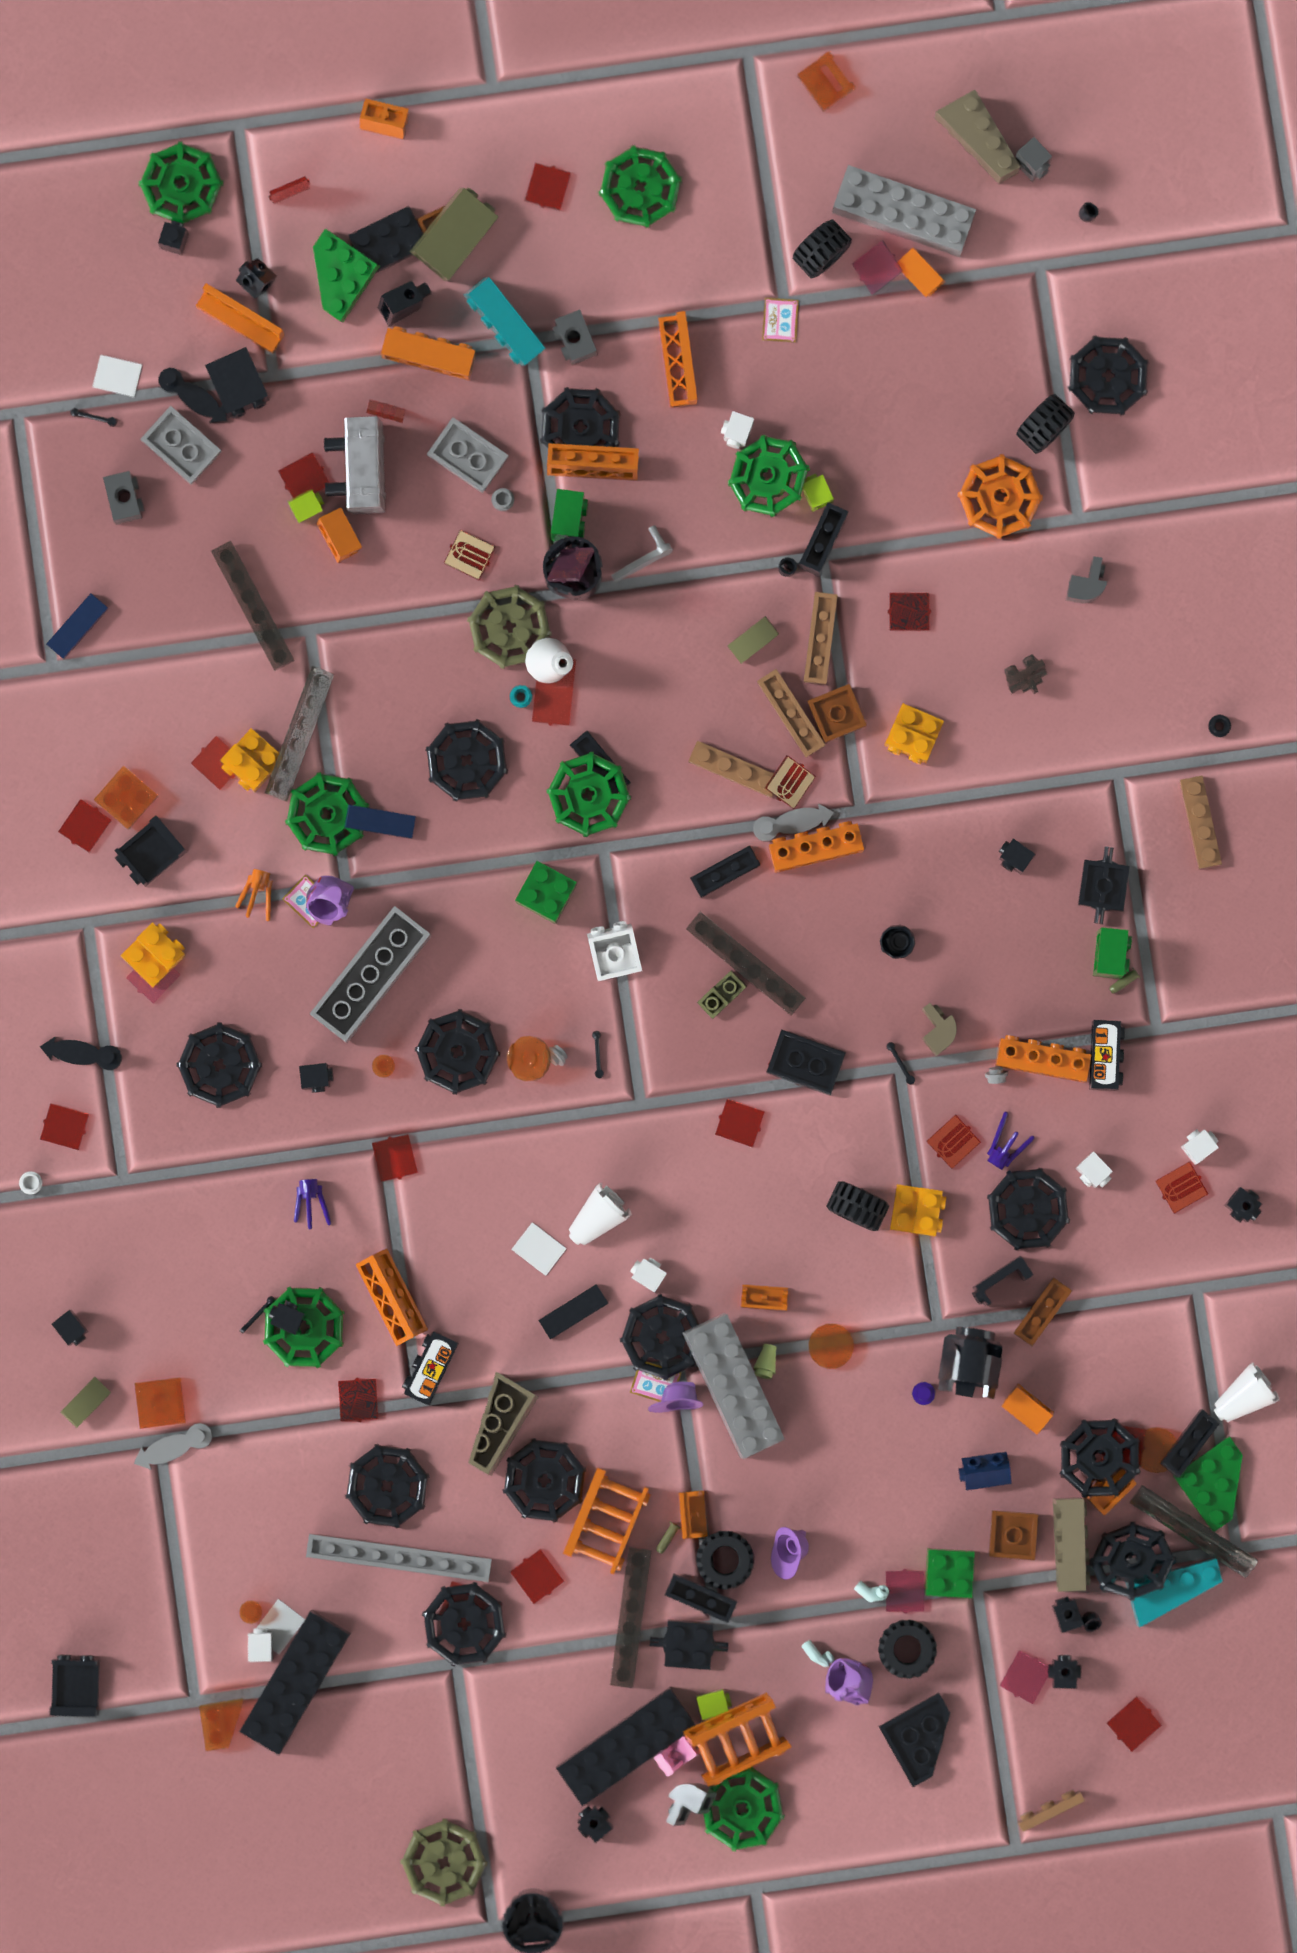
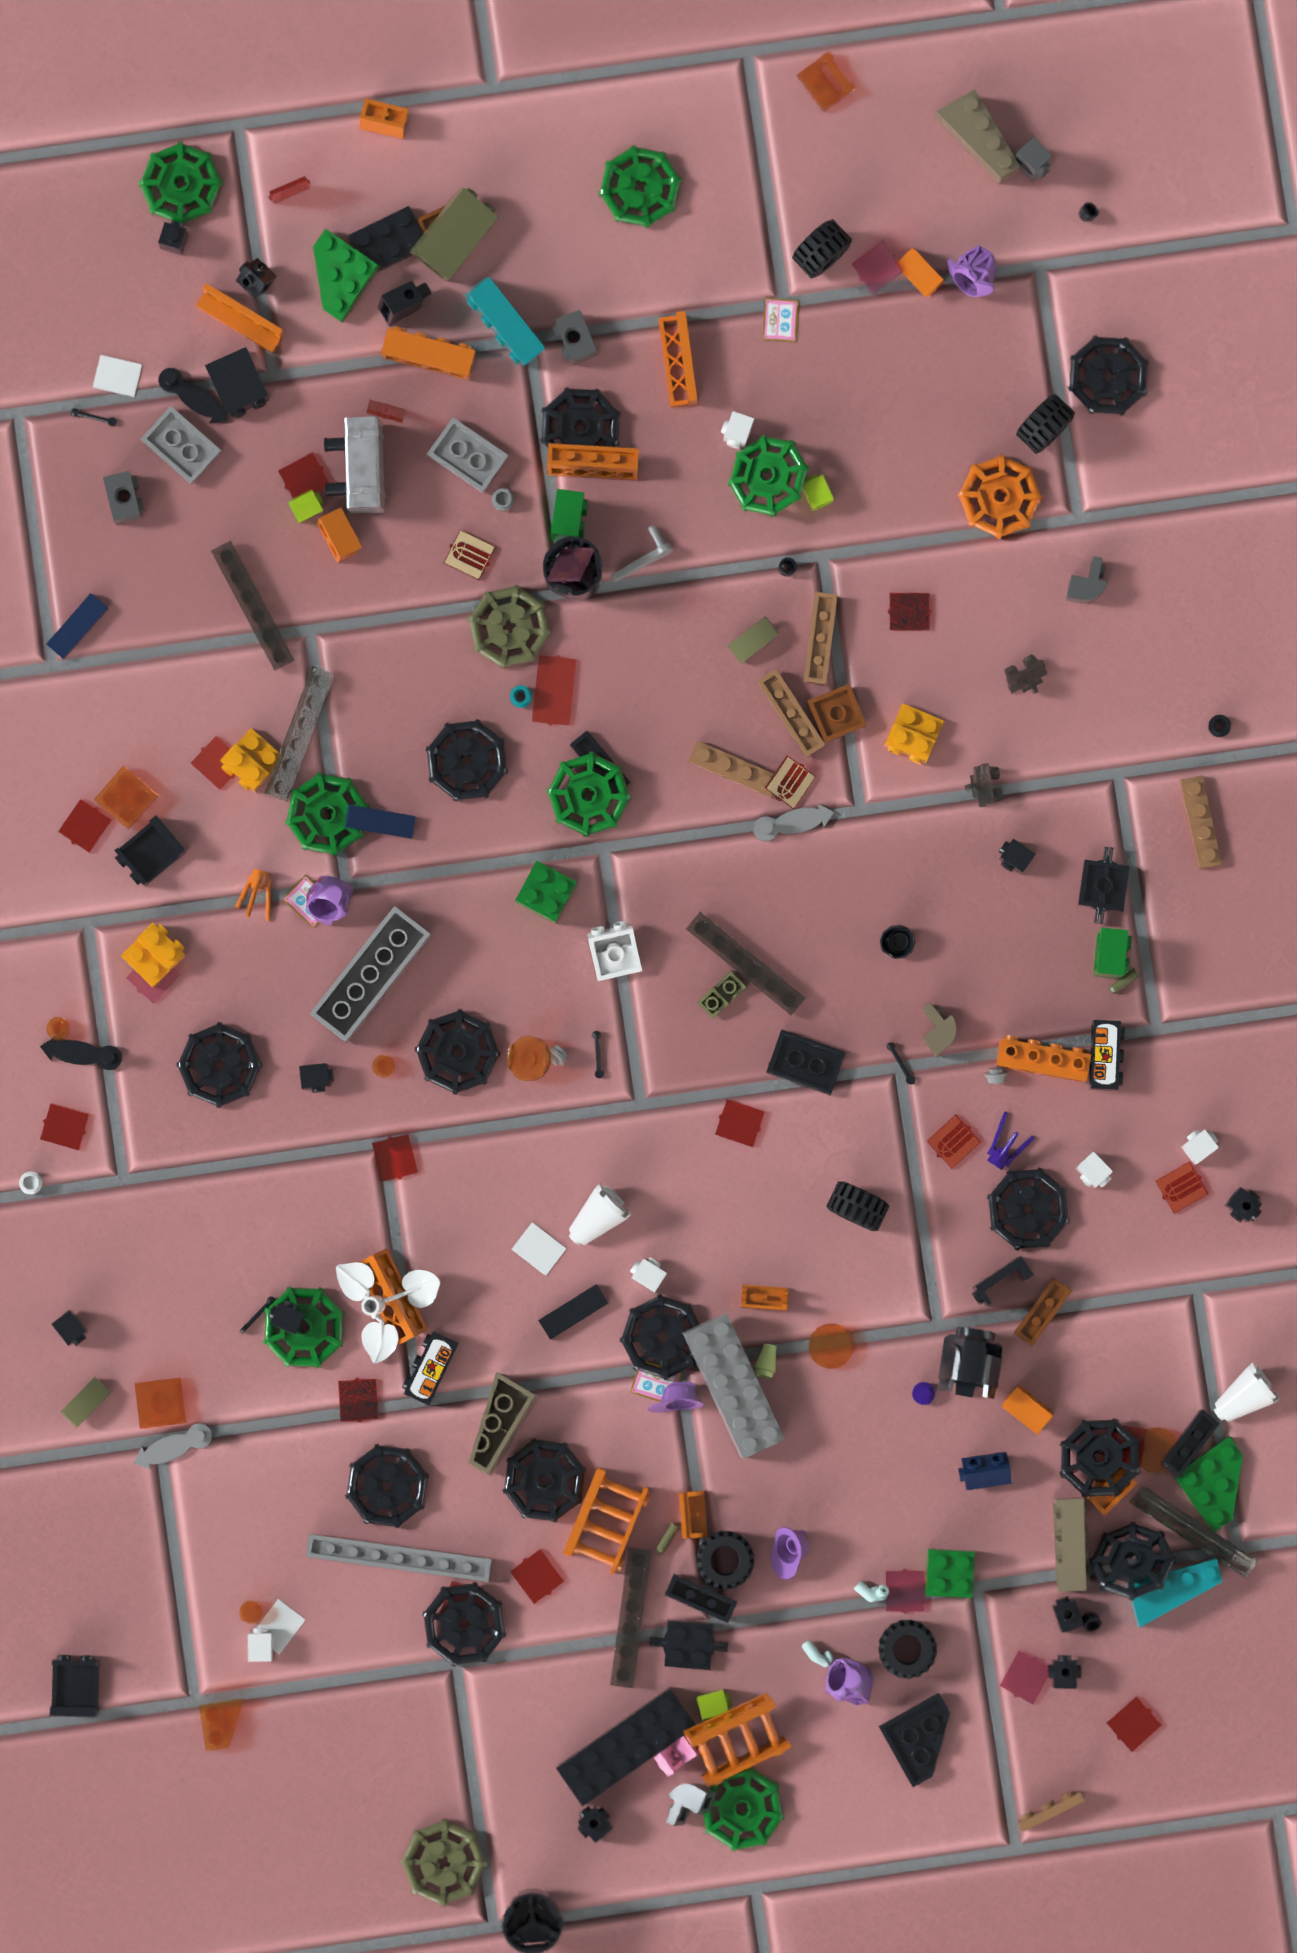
black brick [239,1610,351,1755] -> none
dark purple plant [294,1179,331,1230] -> none
clear red piece [525,163,571,211] -> none
white cone [525,638,573,683] -> none
black tile [690,845,761,898] -> none
orange brick [769,821,864,873] -> none
black brick [799,502,849,577] -> none
light grey brick [832,165,976,257] -> none
light orange plate [890,1184,946,1237] -> none
dark orange plate [988,1510,1038,1560] -> none
none -> clear orange plate [46,1017,69,1040]
none -> white plant [336,1262,440,1364]
none -> medium lavender piece [947,245,997,297]
none -> clear smoke hips [964,763,1003,808]

